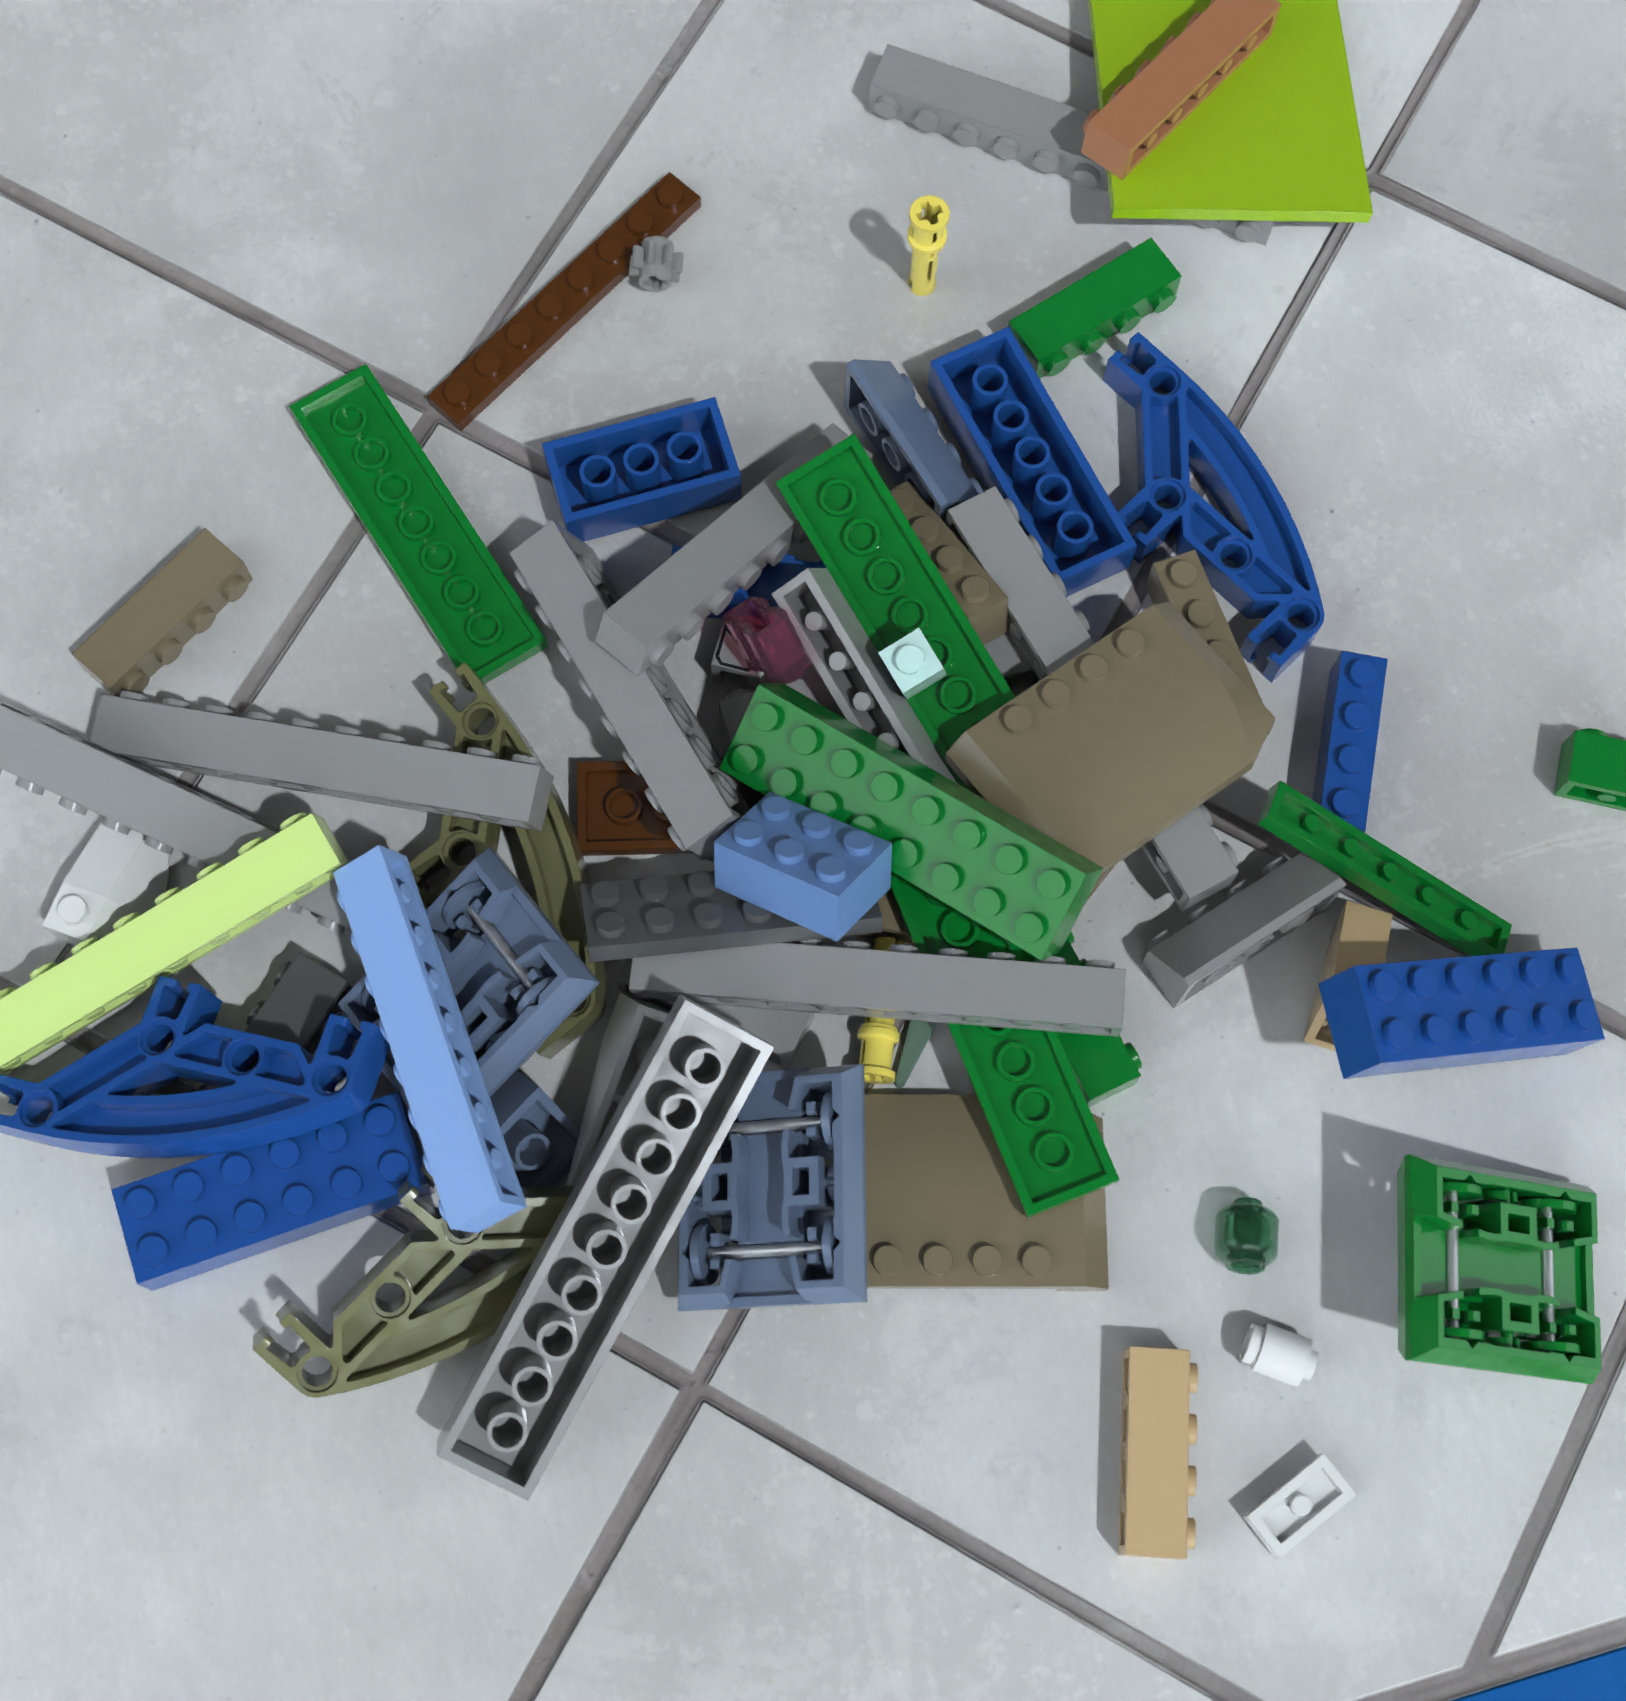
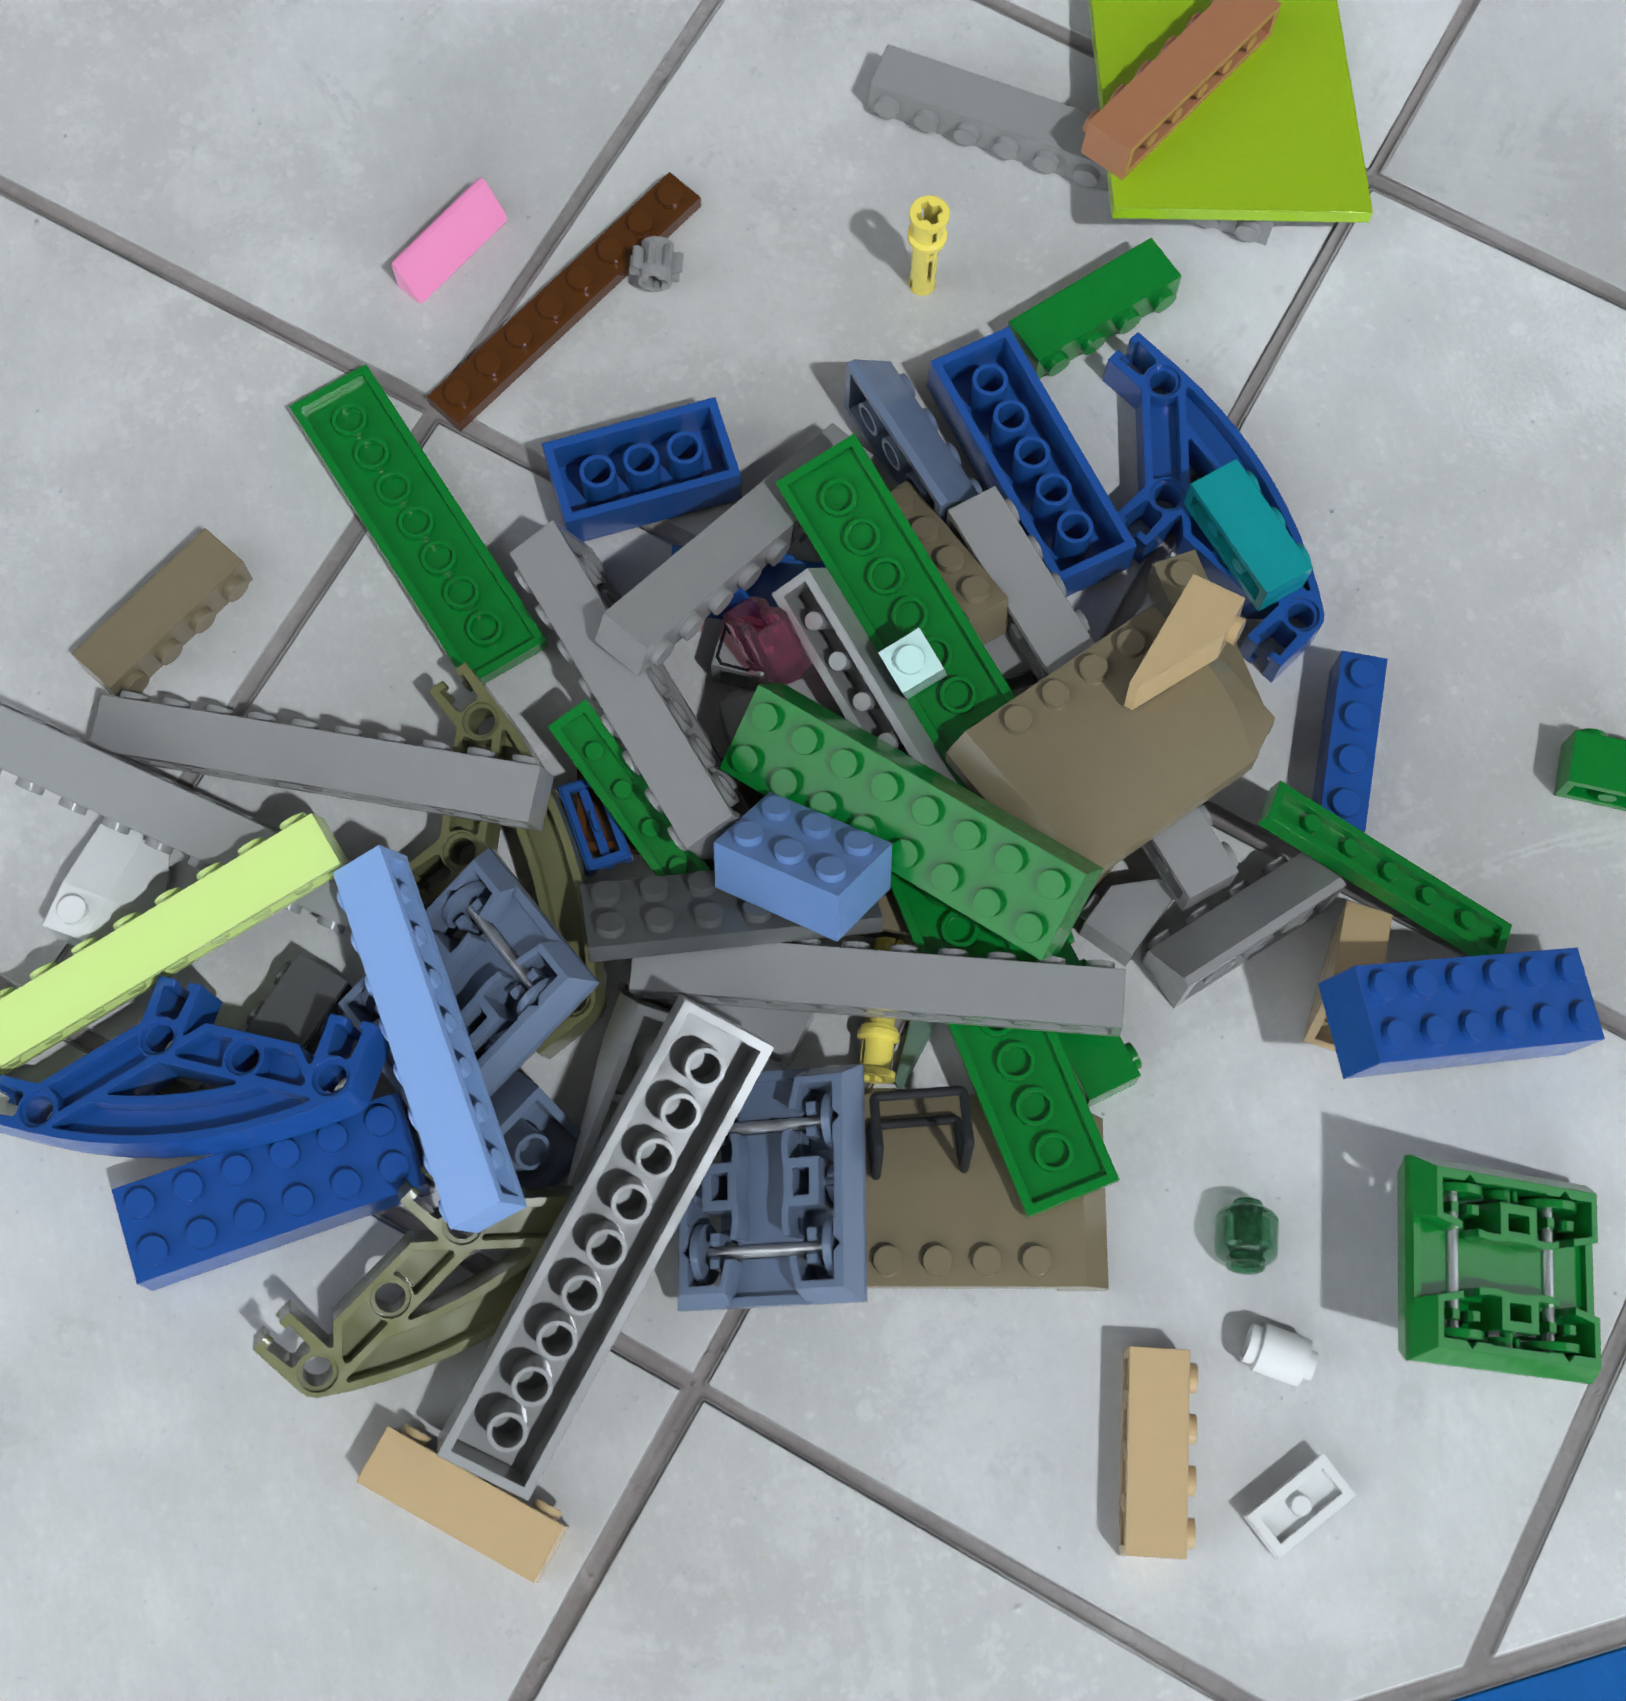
none -> tan brick [356,1423,568,1583]
none -> bright pink slope [391,178,507,303]
none -> green plate [547,699,711,876]
none -> blue tile [557,778,633,876]
none -> black piece [866,1086,974,1180]
none -> light grey slope [1079,878,1174,967]
none -> tan slope [1124,574,1247,710]
none -> teal brick [1183,459,1313,612]

